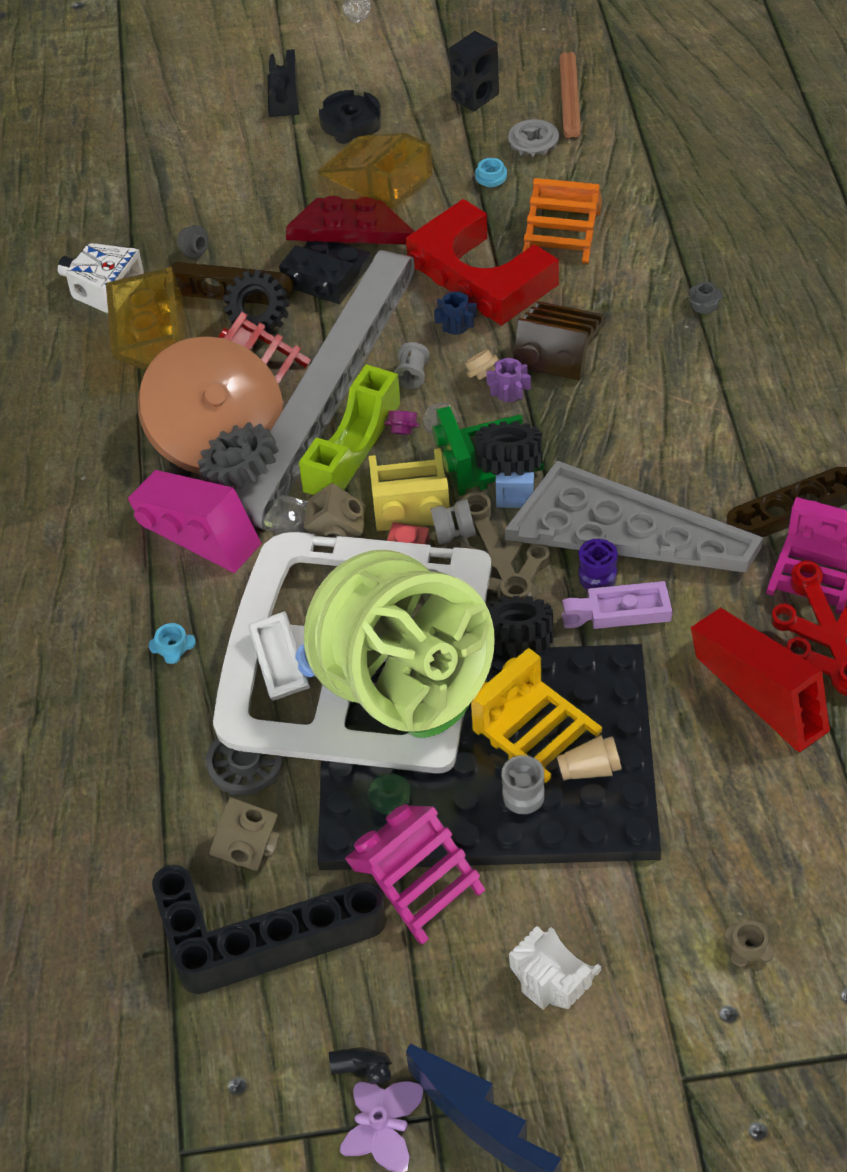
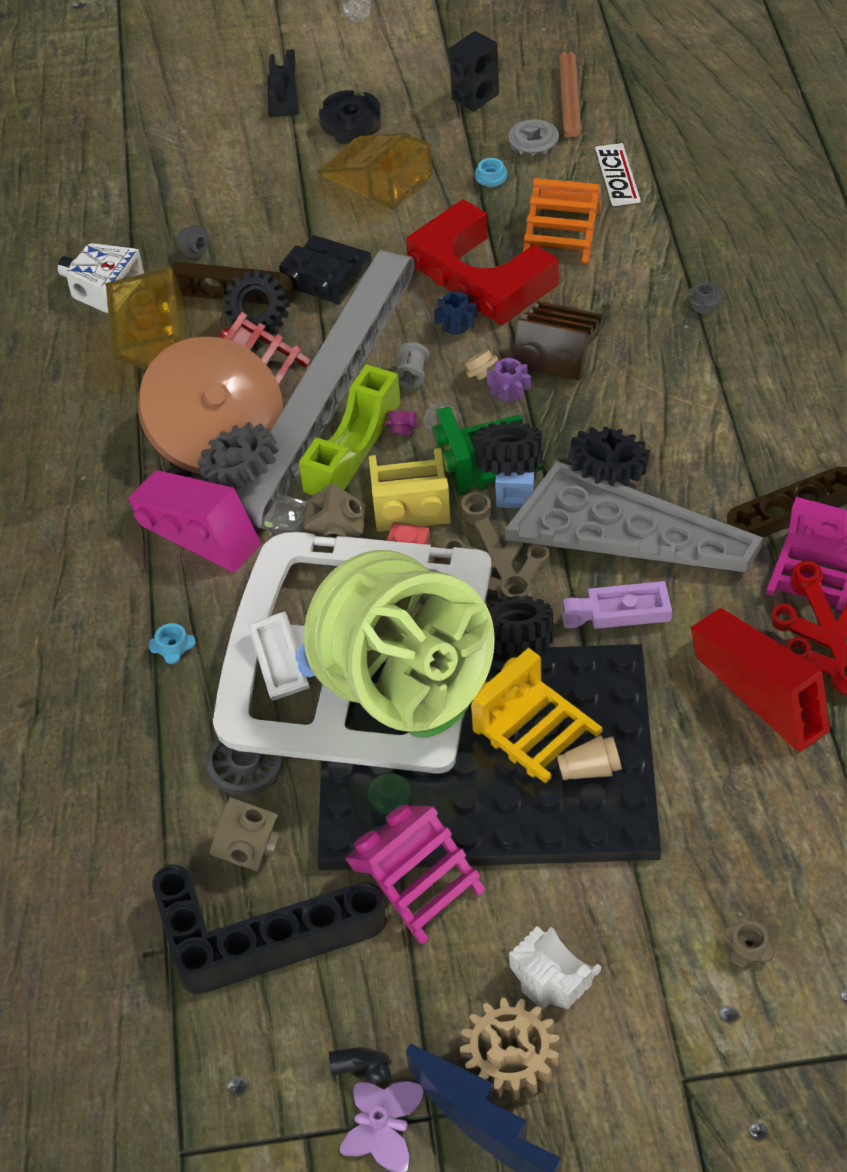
dark red wing [286,196,414,245] -> none
light grey wheel [430,499,476,545] -> none
light grey wheel [502,755,545,814] -> none
dark purple wheel [578,538,618,590] -> none
none -> tan gear [460,998,560,1100]
none -> black gear [568,427,650,486]
none -> white sticker [595,143,641,207]

